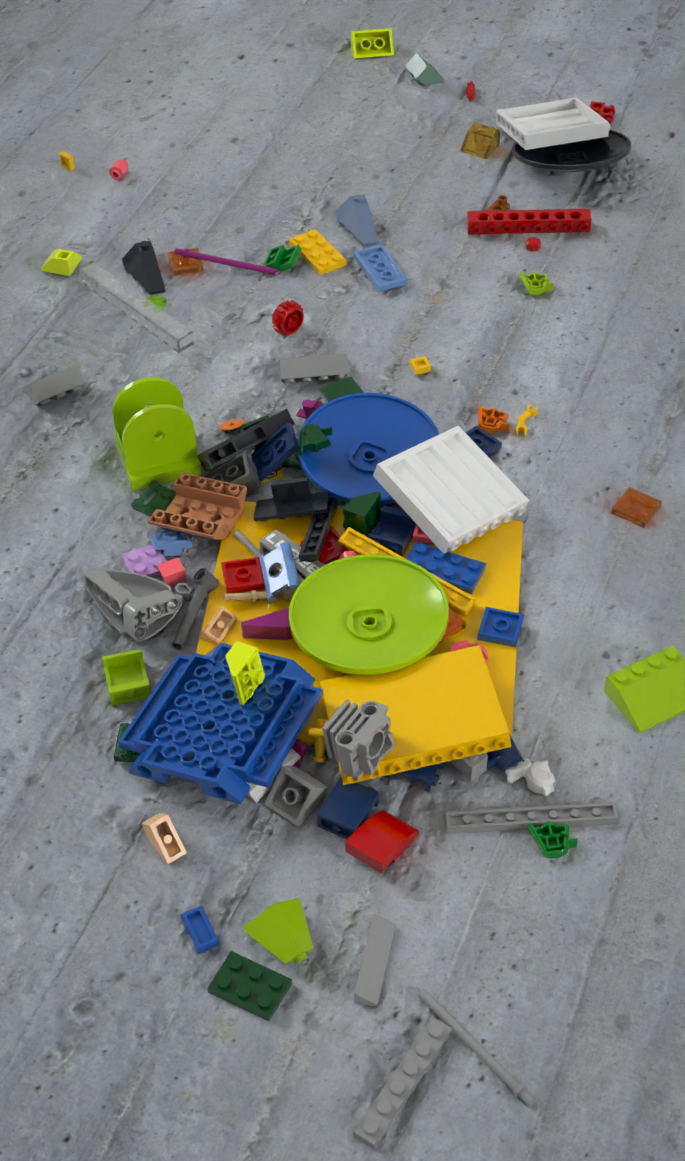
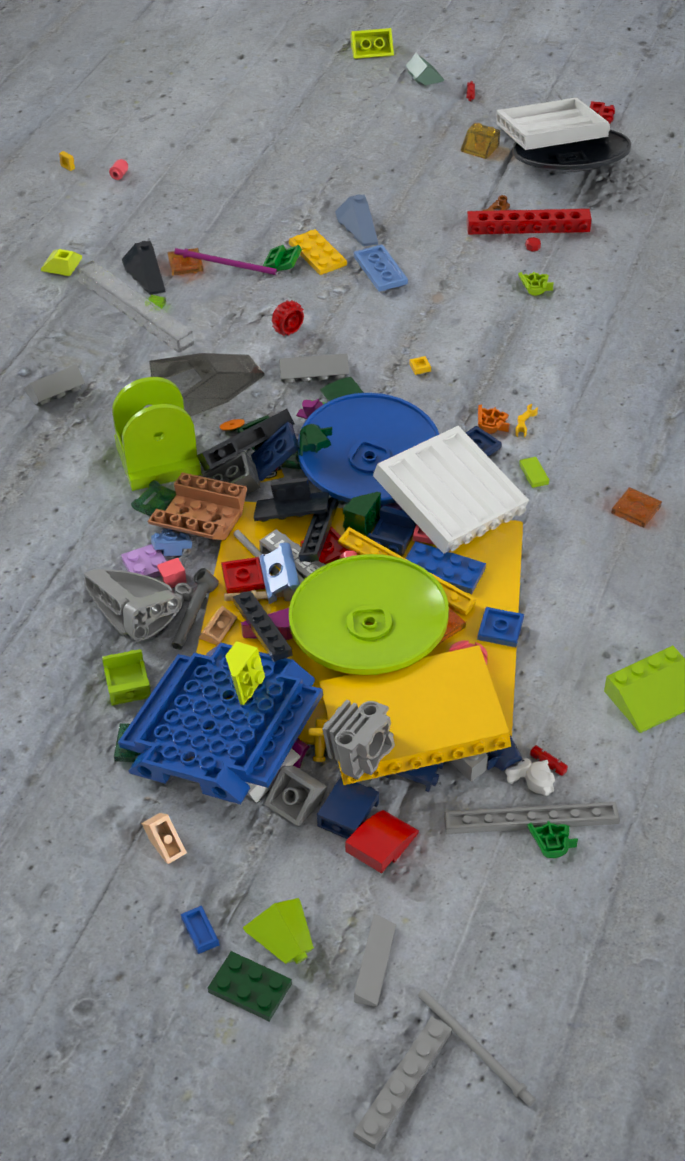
none -> clear smoke windscreen [149,353,265,417]
none -> black plate [233,591,293,662]
none -> lime tile [519,457,549,488]
none -> red axle [530,745,568,776]

